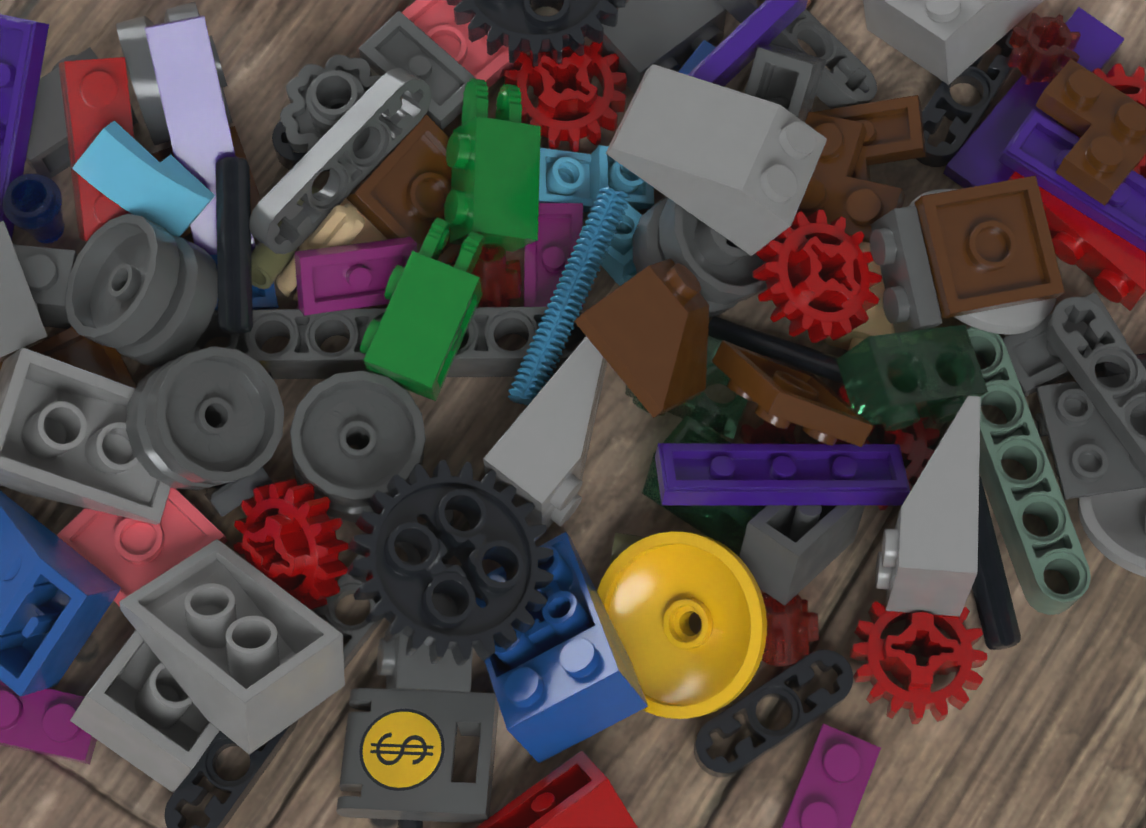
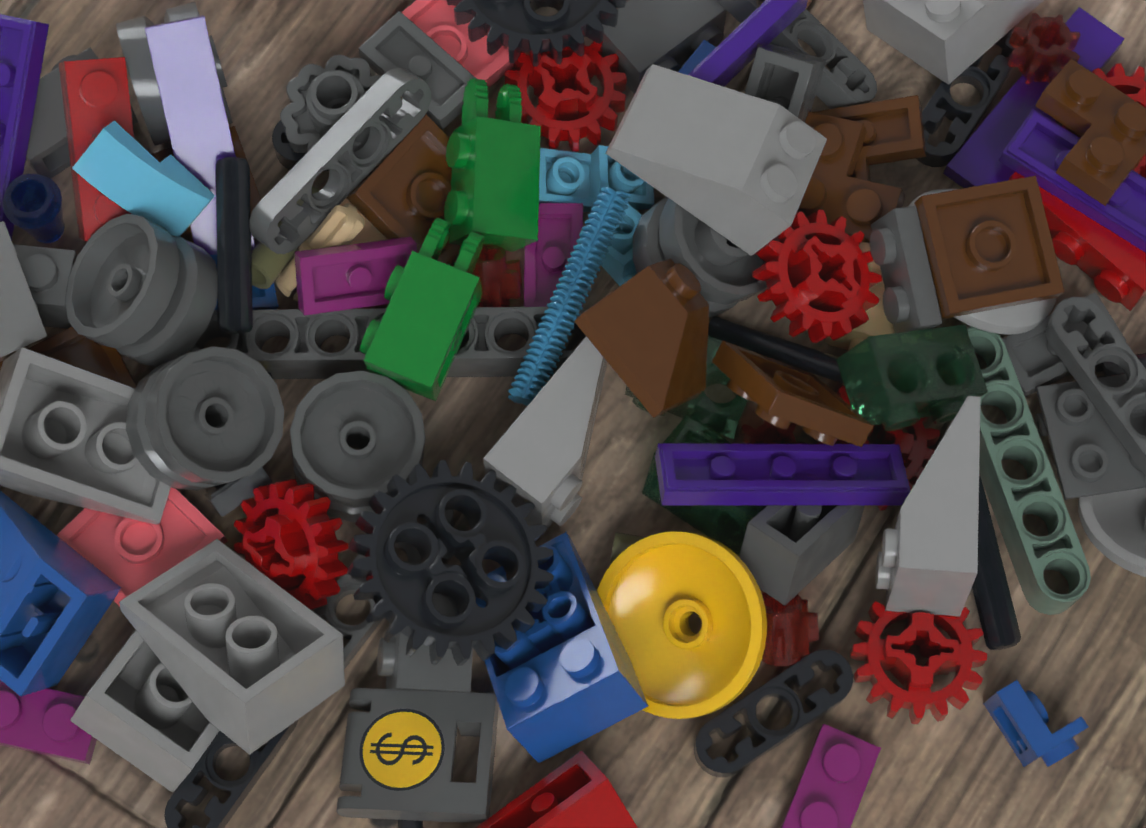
none -> blue bracket [983,680,1089,767]

